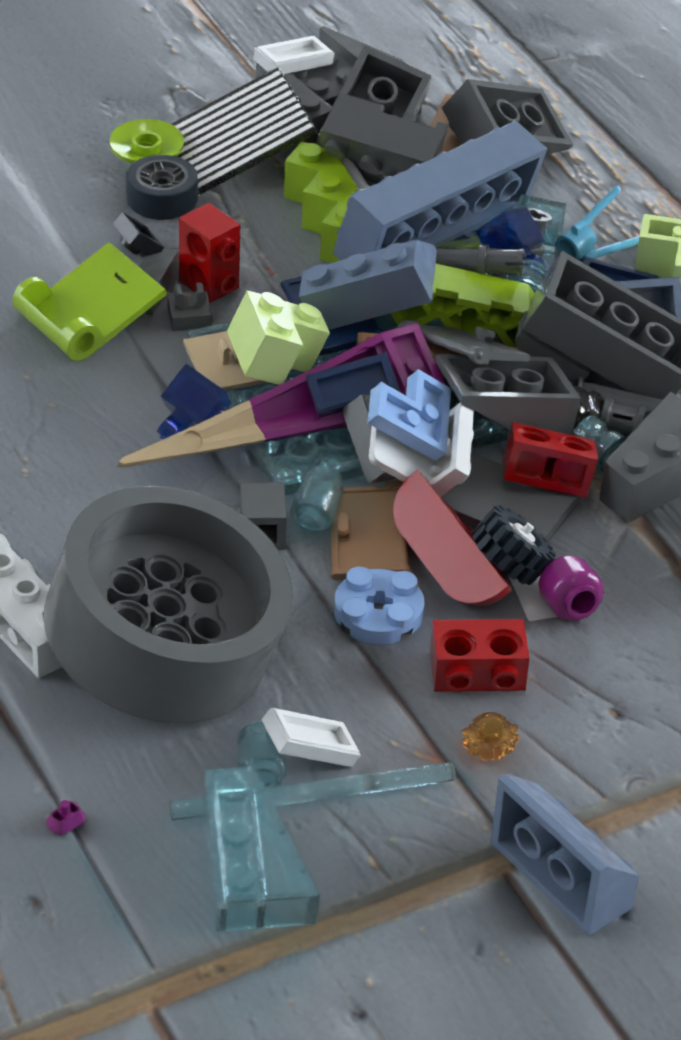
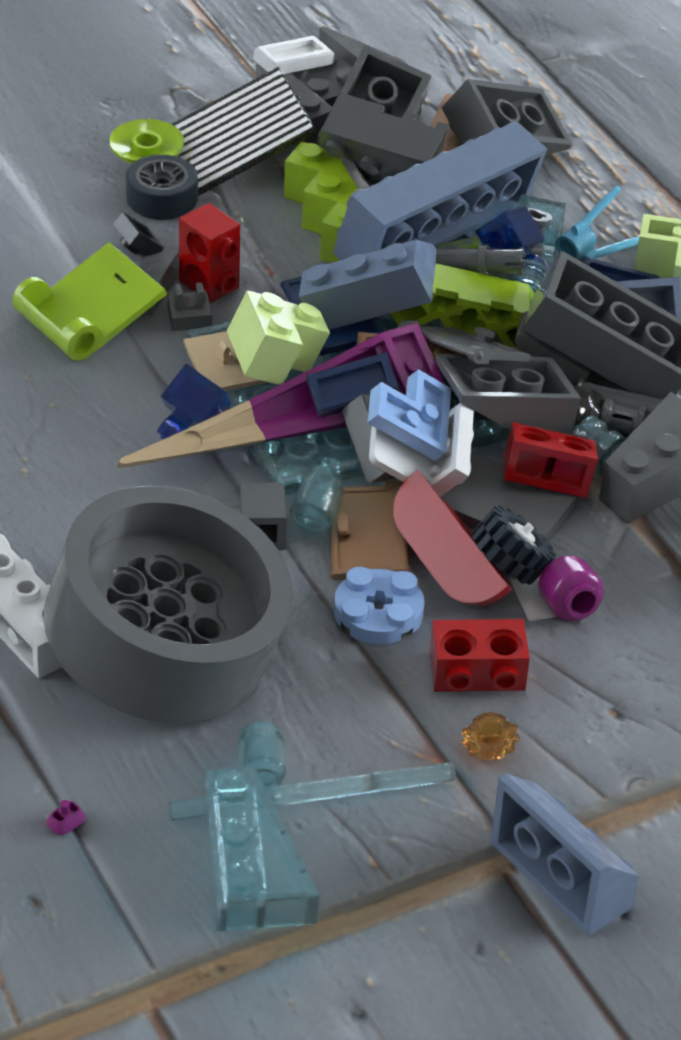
white tile [262,708,361,767] -> none

